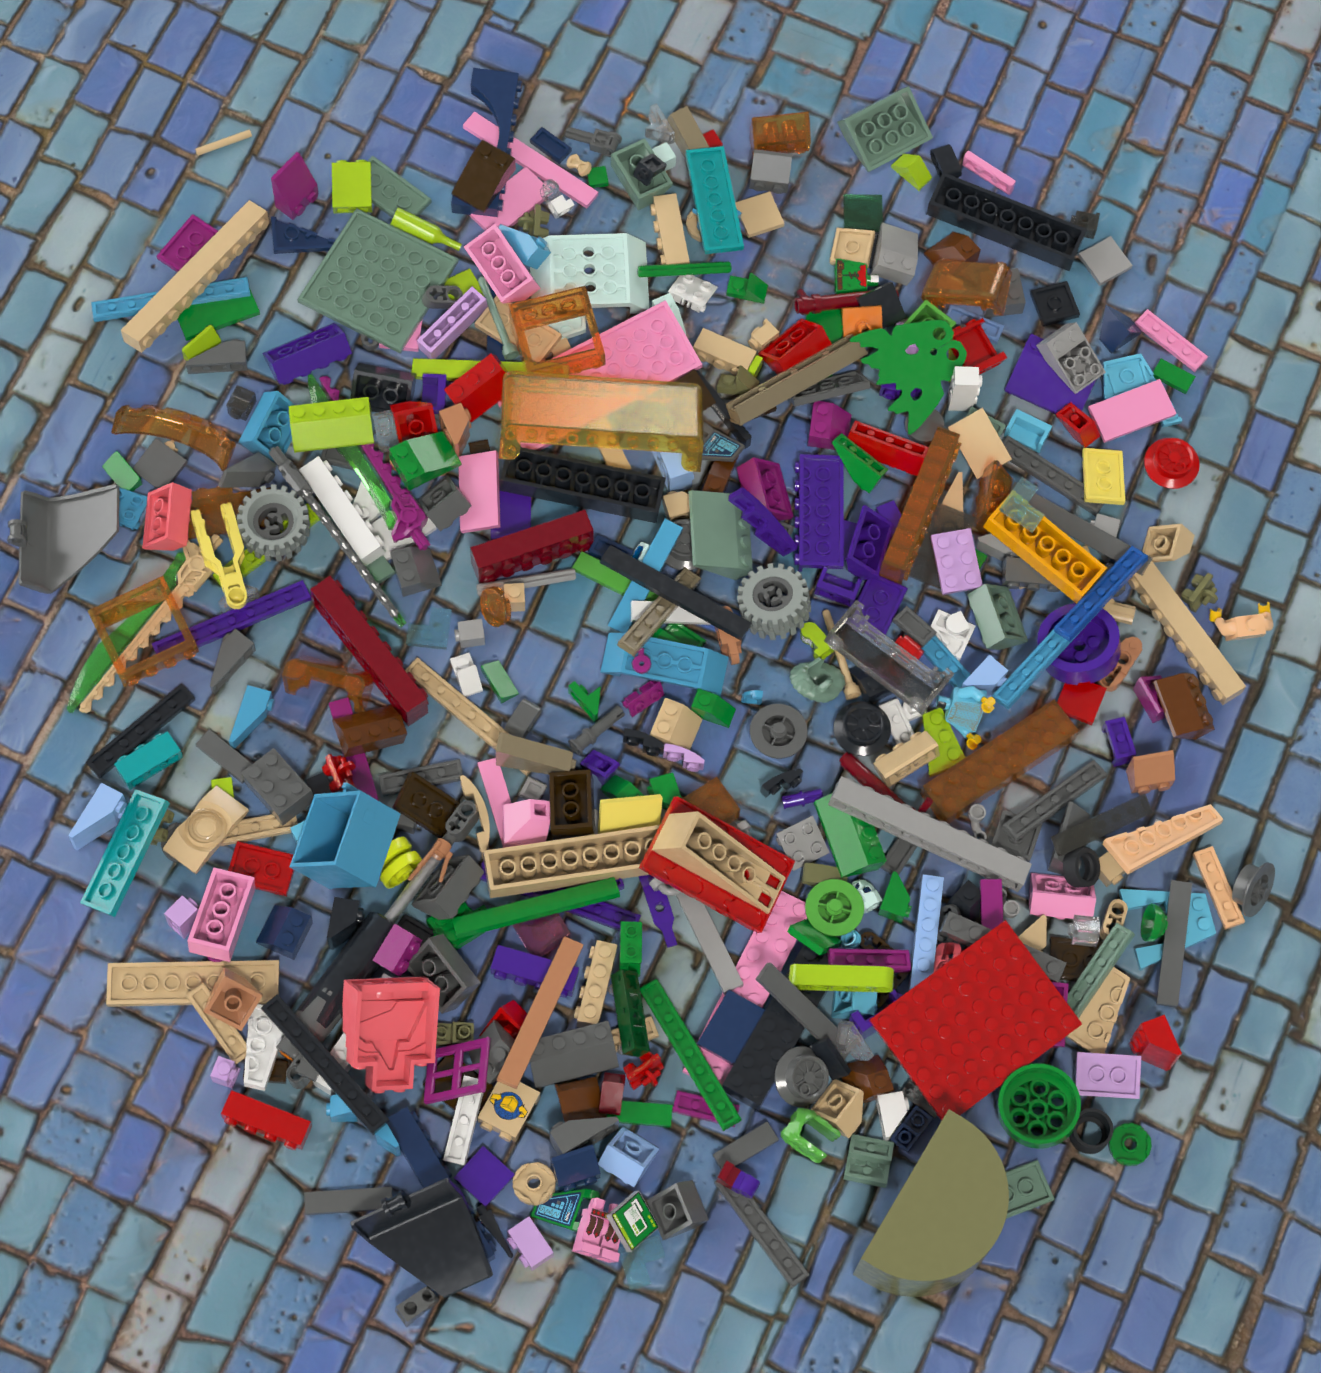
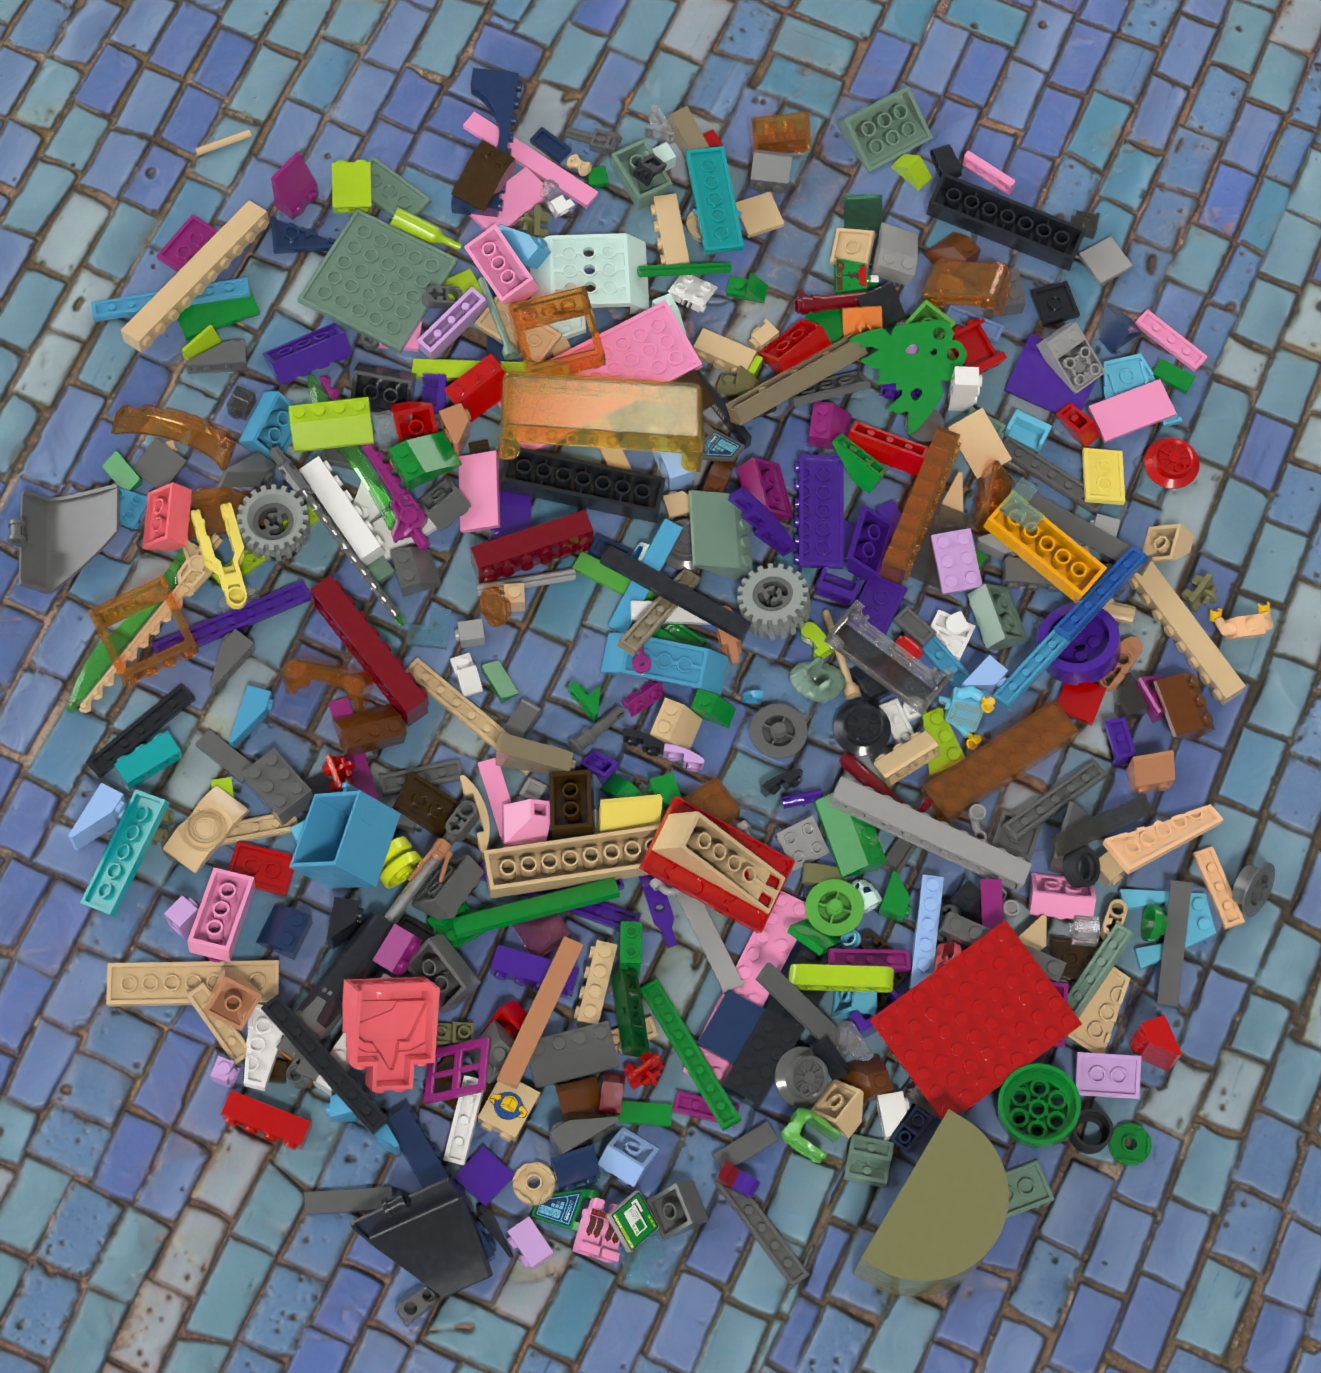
none -> clear smoke slope [1114,672,1149,722]

